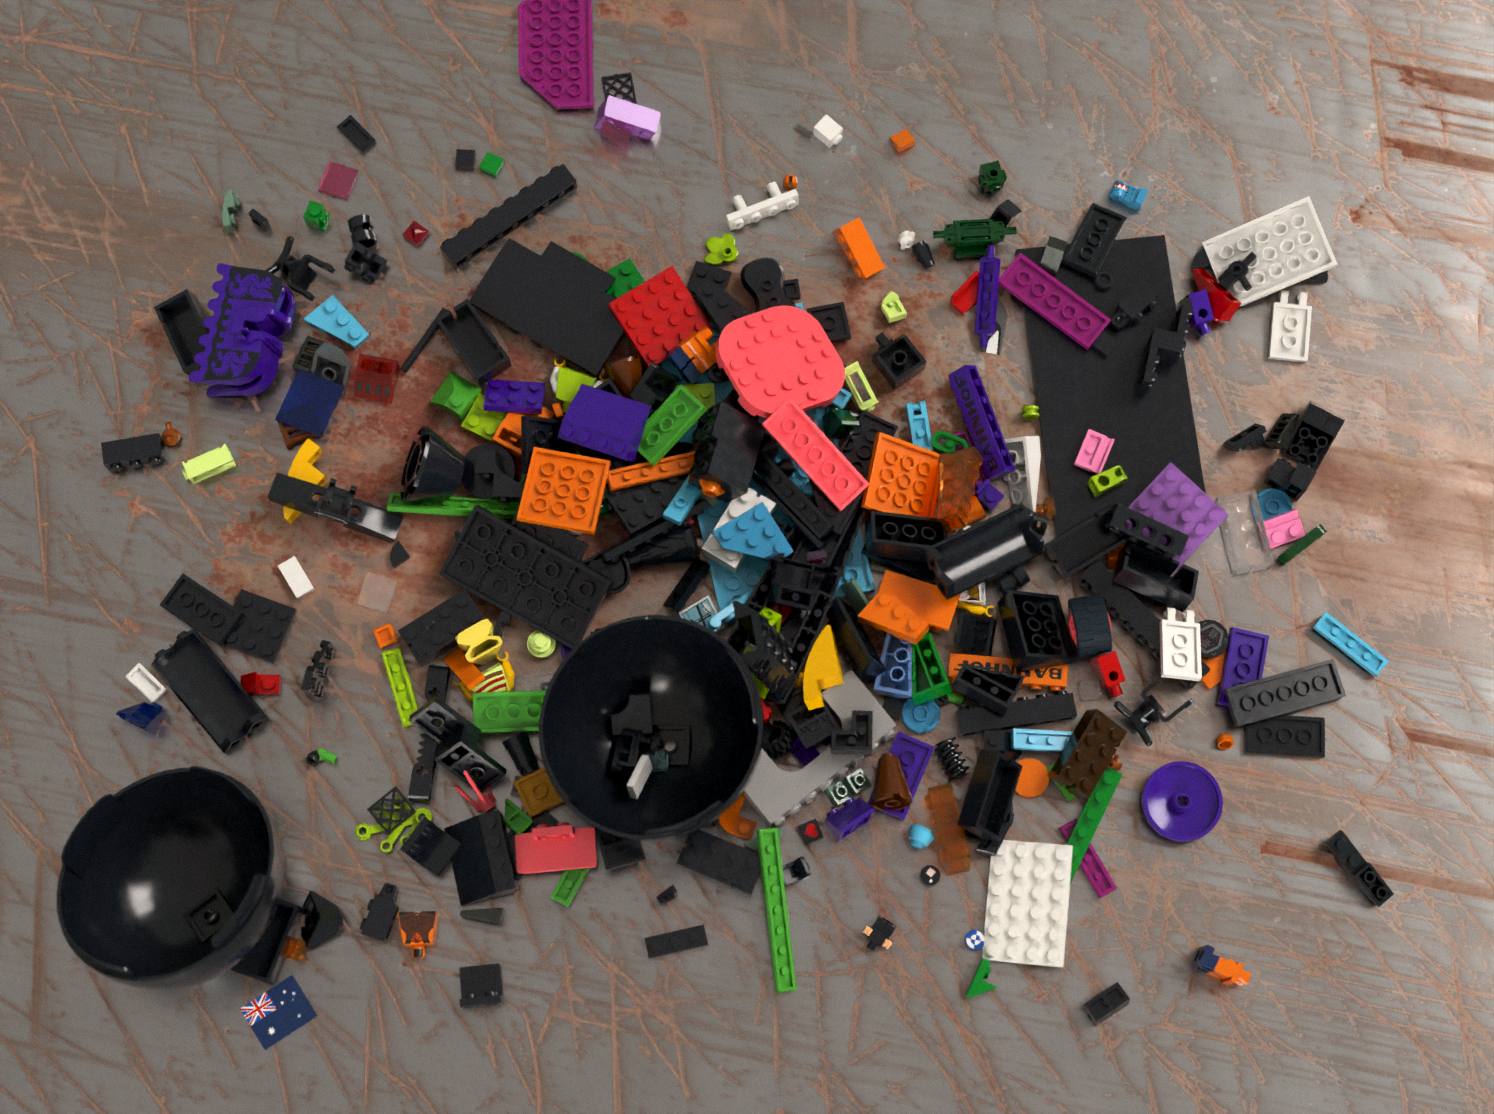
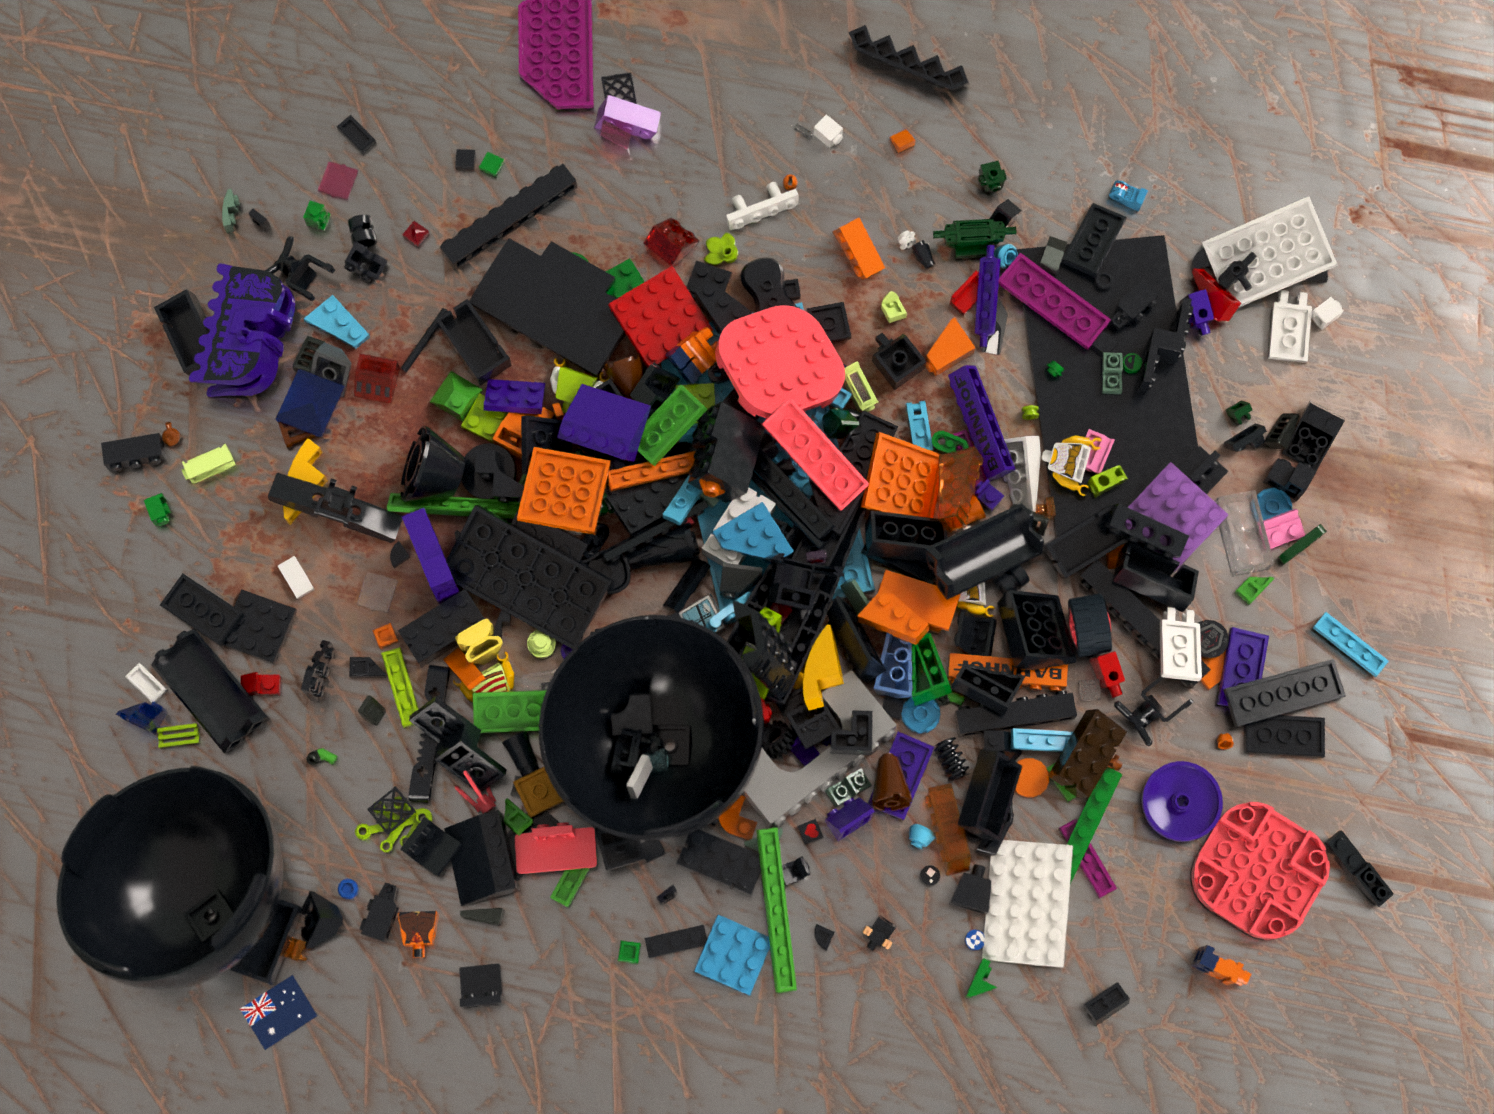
none -> green brick [144,493,171,526]
none -> lime tile [157,723,200,749]
none -> blue tile [338,879,359,900]
none -> black tile [349,657,387,678]
none -> pearl dark grey slope [358,695,386,726]
none -> dark purple tile [402,508,459,605]
none -> black plate [583,522,609,558]
none -> green tile [618,940,641,964]
none -> black tile [641,840,666,863]
none -> clear red slope [643,218,699,266]
none -> dark azure plate [694,915,770,996]
none -> dark grey slope [720,563,762,599]
none -> black tile [814,924,835,951]
none -> black brick [849,25,970,92]
none -> orange slope [925,317,975,376]
none -> black torso [949,864,991,915]
none -> medium azure cone [994,244,1018,270]
none -> torso [1042,435,1102,496]
none -> green plate [1047,360,1064,377]
none -> sand green slope [1102,352,1123,394]
none -> green tile [1123,353,1142,373]
none -> black bracket [1178,446,1228,494]
none -> coral plate [1191,802,1330,940]
none -> dark green tile [1225,400,1253,425]
none -> bright green tile [1235,577,1274,605]
none -> white brick [1311,297,1343,330]

